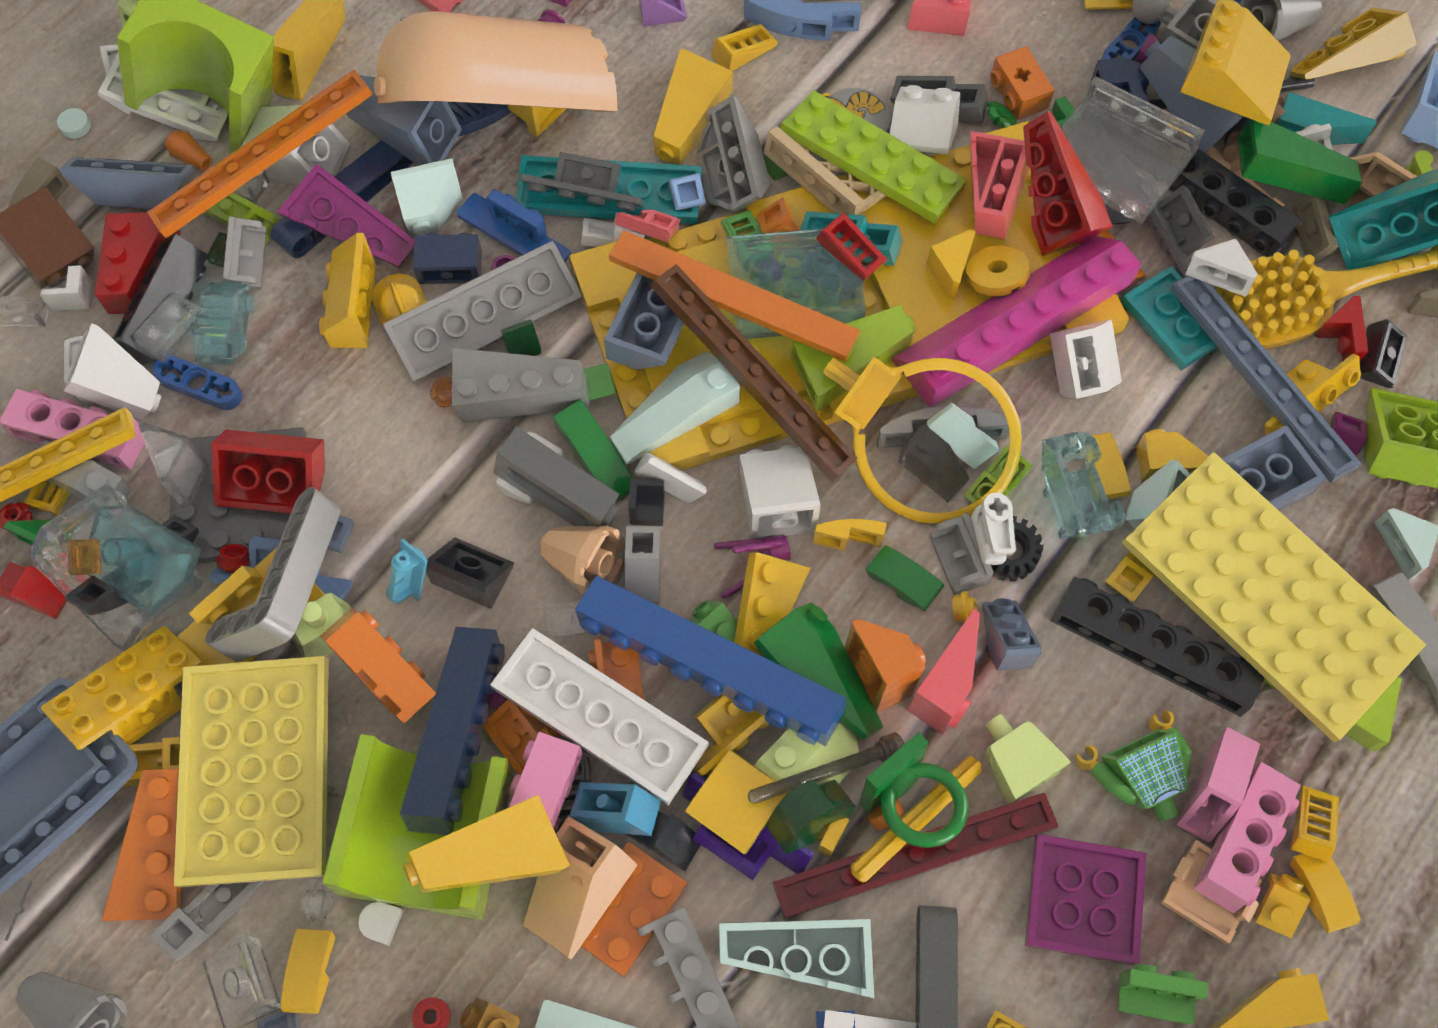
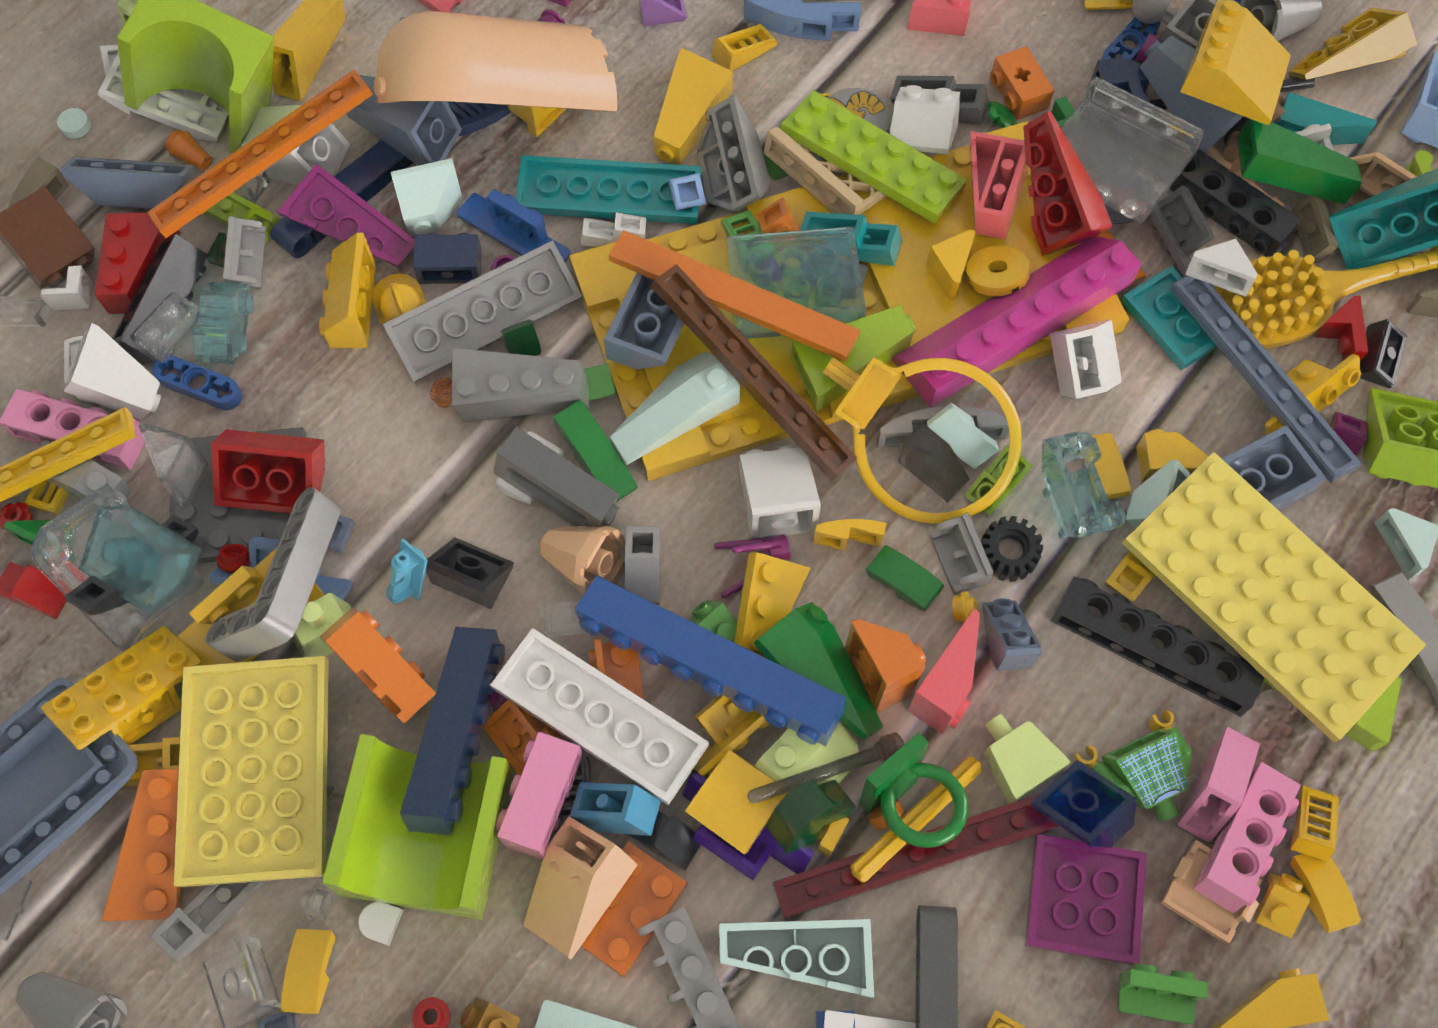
clear orange slope [67,539,101,576] -> none
yellow slope [403,795,570,893] -> none
dark grey bracket [520,152,645,211] -> none
coral tile [615,209,681,242] -> none
black panel [628,479,665,526] -> none
white slope [634,452,707,503] -> none
red slope [816,212,887,281] -> none
white piece [971,493,1016,565] -> none
none -> clear blue slope [1031,760,1137,847]

